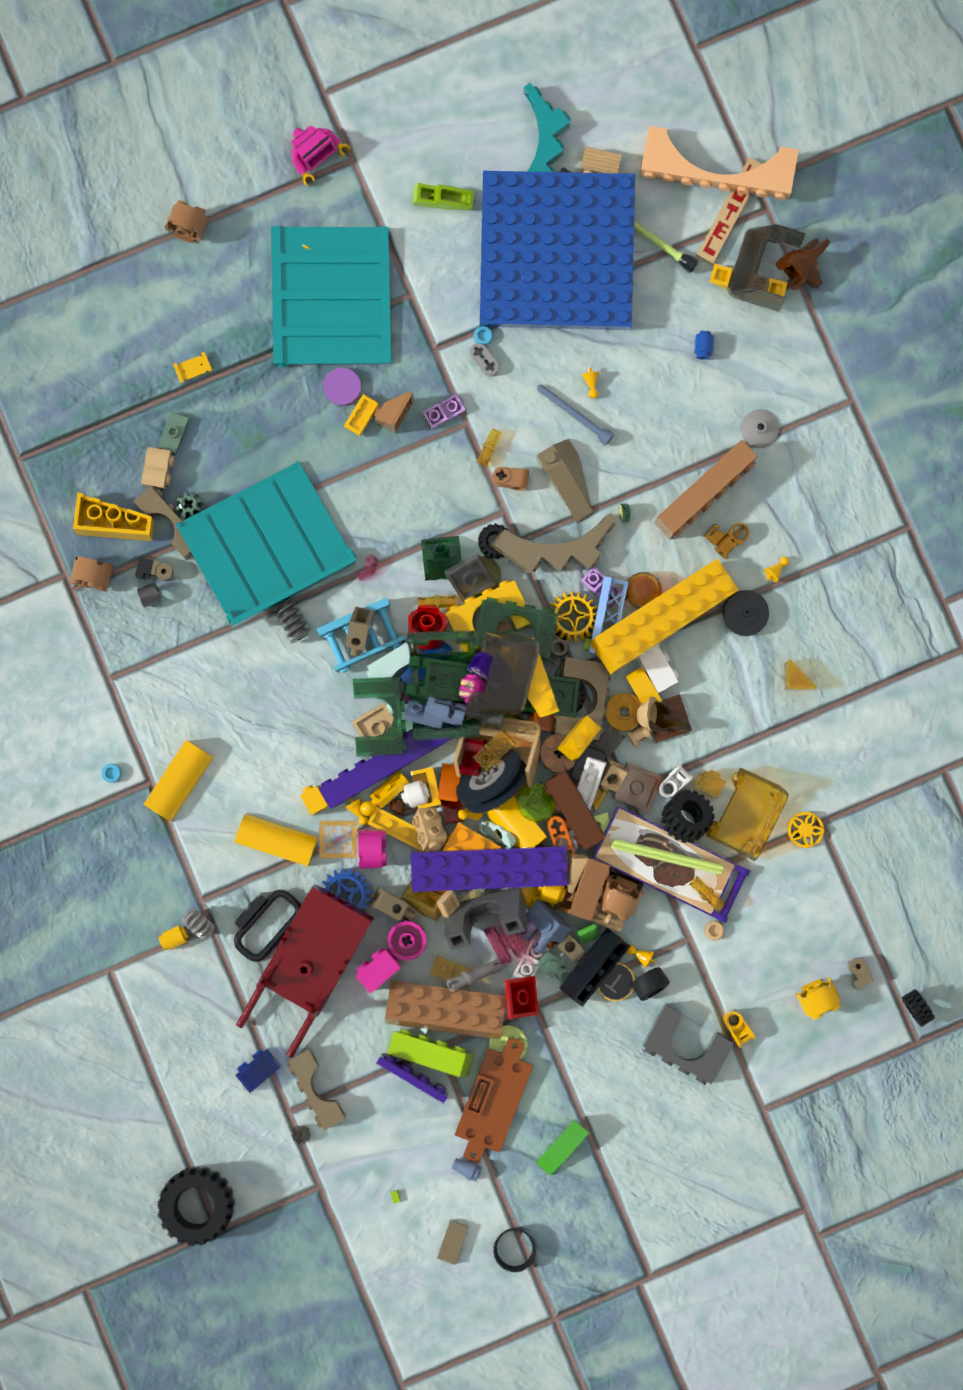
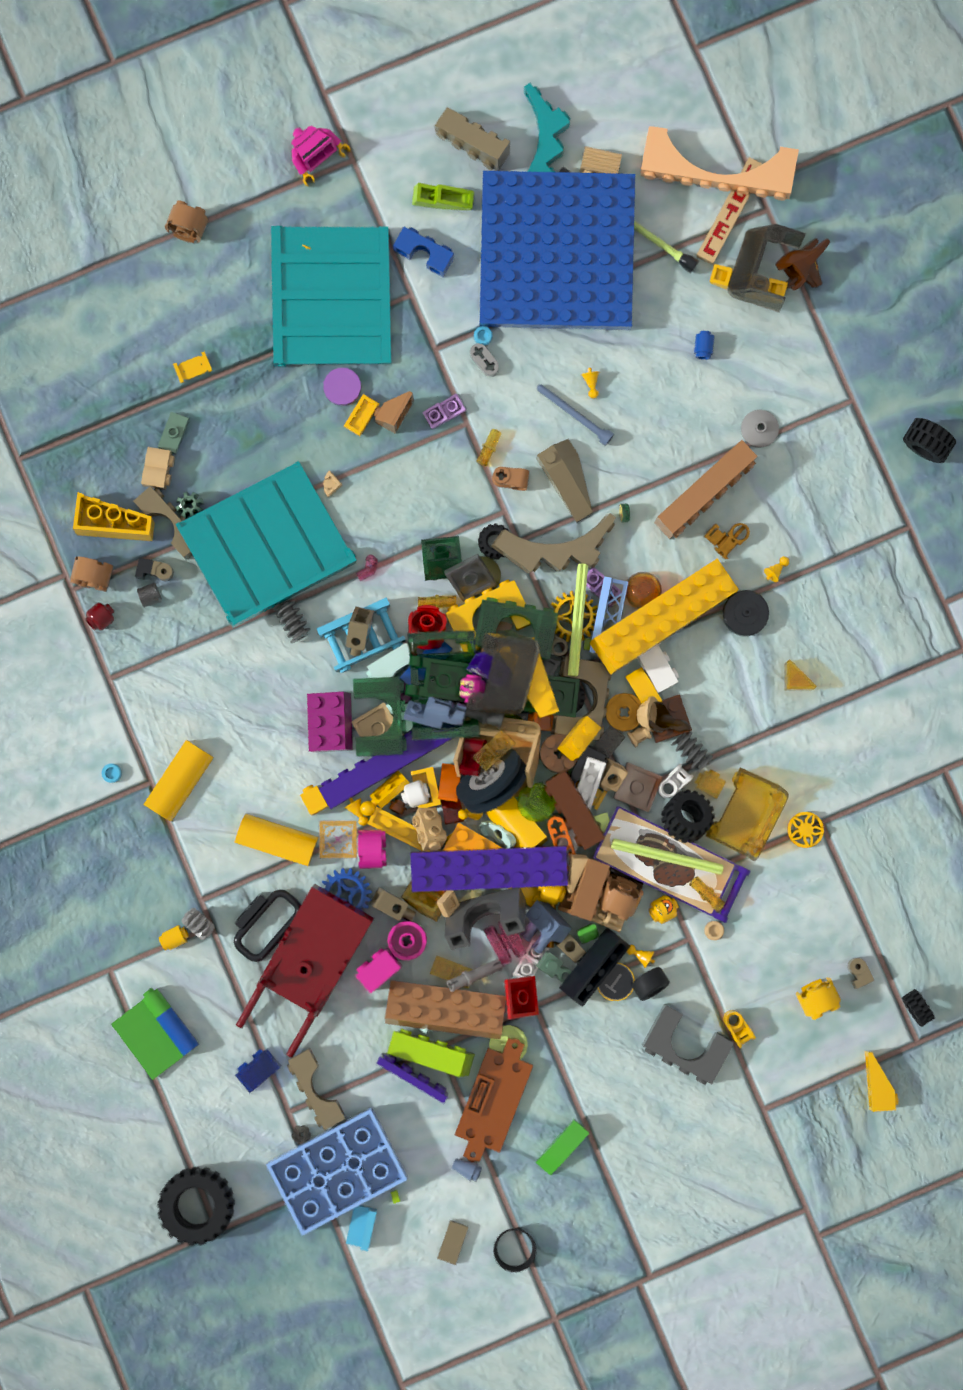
none -> dark red head [85,602,114,631]
none -> bright green door [111,988,199,1080]
none -> light blue brick [266,1107,408,1235]
none -> magenta brick [307,692,353,752]
none -> tan tile [323,470,342,498]
none -> medium azure panel [346,1205,377,1251]
none -> blue arch [393,227,454,277]
none -> dark tan wedge [435,107,510,171]
none -> yellowish green axle [568,564,588,676]
none -> yellow head [648,895,679,924]
none -> dark grey piece [671,732,713,773]
none -> yellow slope [865,1051,899,1112]
none -> black tyre [903,418,956,463]

